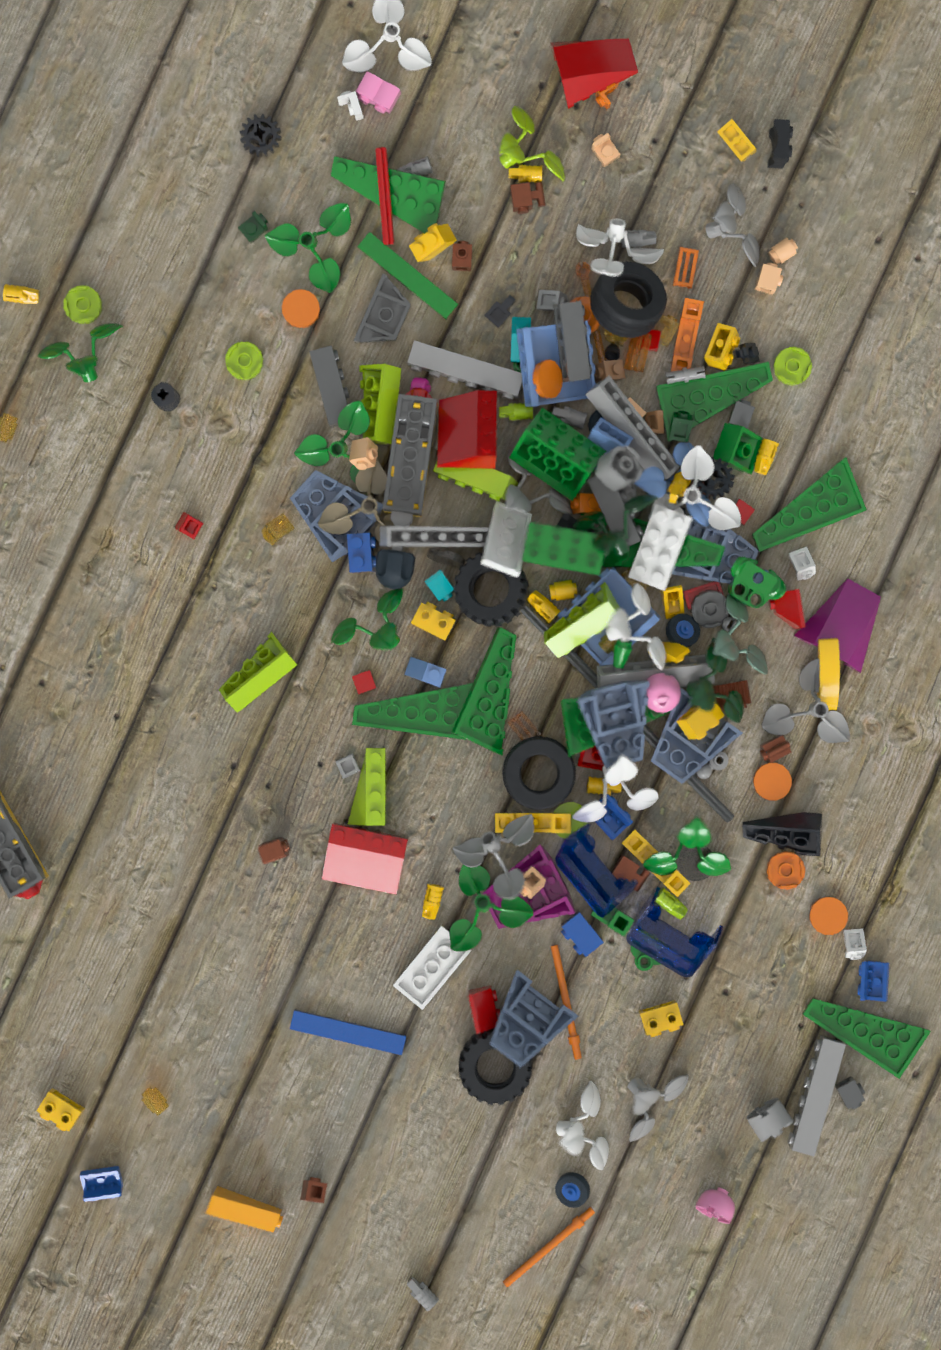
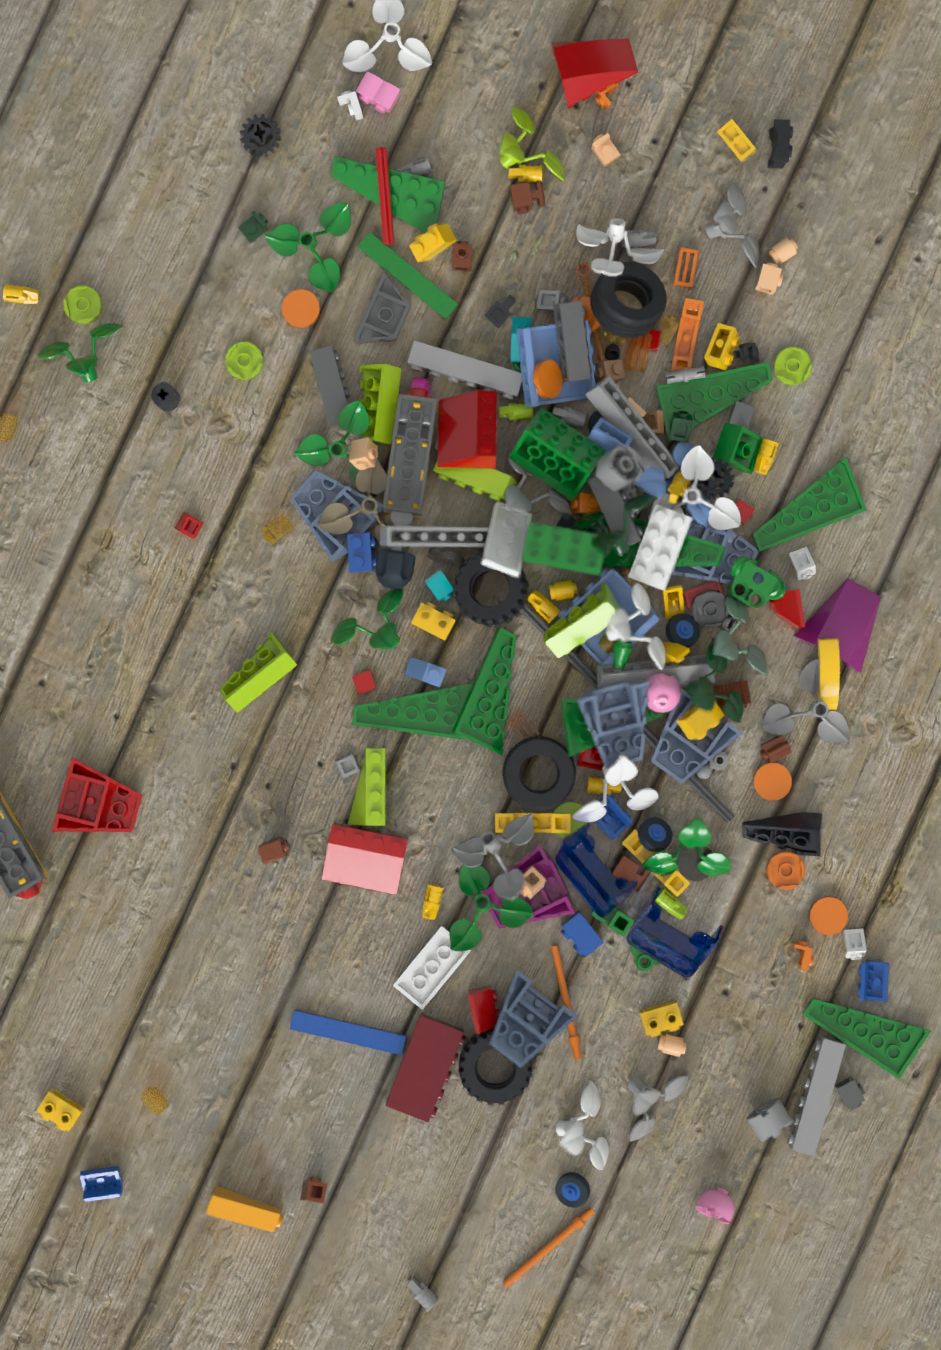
none -> red wedge [52,757,142,832]
none -> dark red brick [385,1013,466,1123]
none -> black wheel [638,817,673,852]
none -> light nougat brick [657,1034,687,1057]
none -> orange bracket [791,940,814,971]

